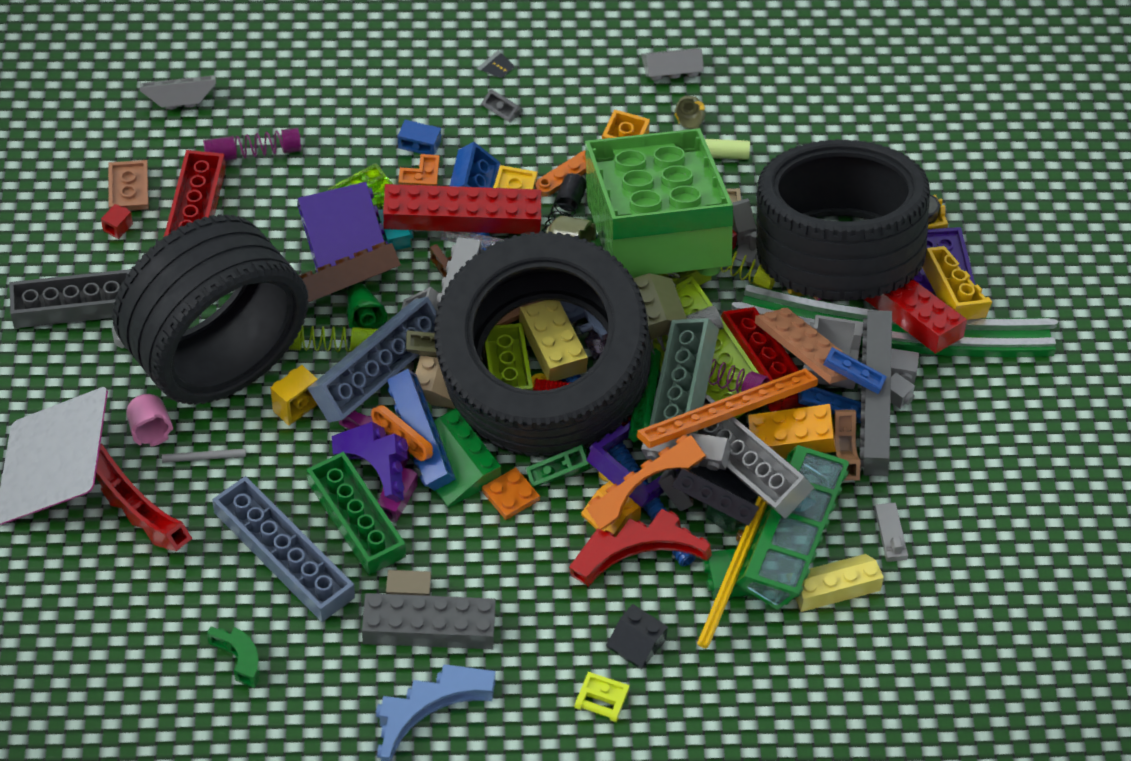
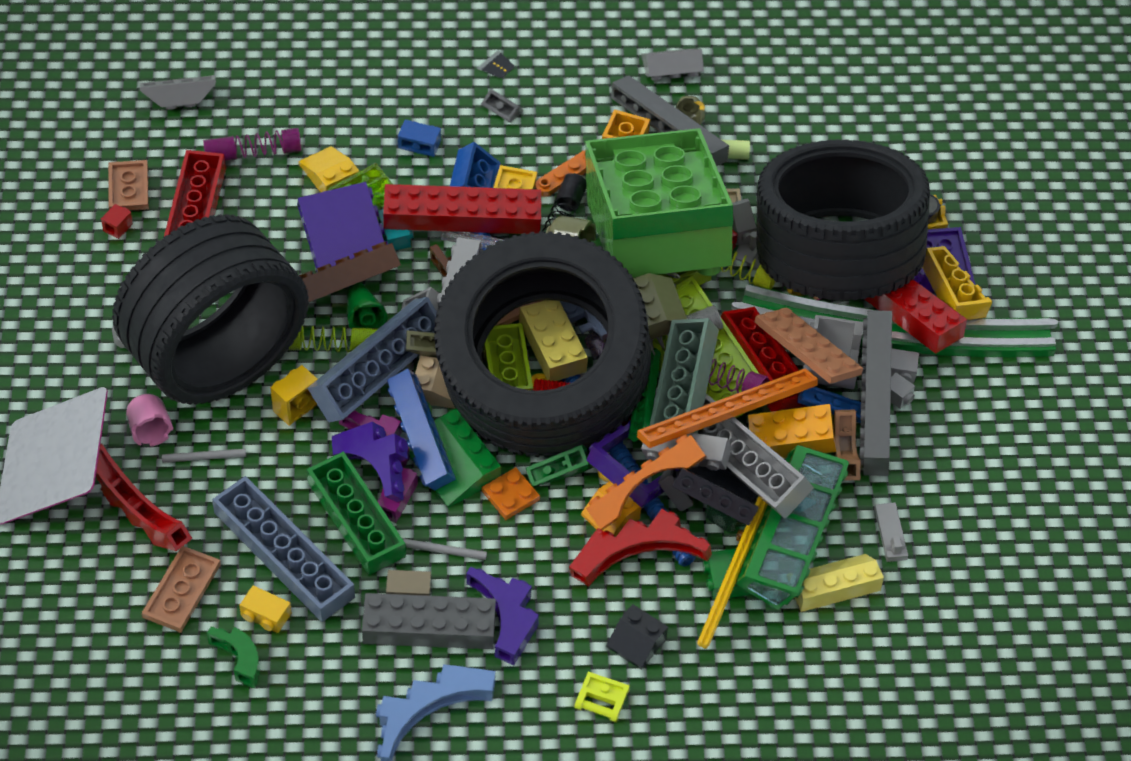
dark grey brick [9,269,130,328] -> none
orange plate [371,405,433,461] -> none
orange plate [398,154,440,186] -> none
blue tile [823,347,887,394] -> none
none -> nougat plate [141,546,221,633]
none -> yellow brick [240,585,292,633]
none -> yellow slope [298,146,360,192]
none -> light grey bar [403,539,487,560]
none -> dark purple arch [466,566,539,666]
none -> dark grey brick [611,75,729,166]

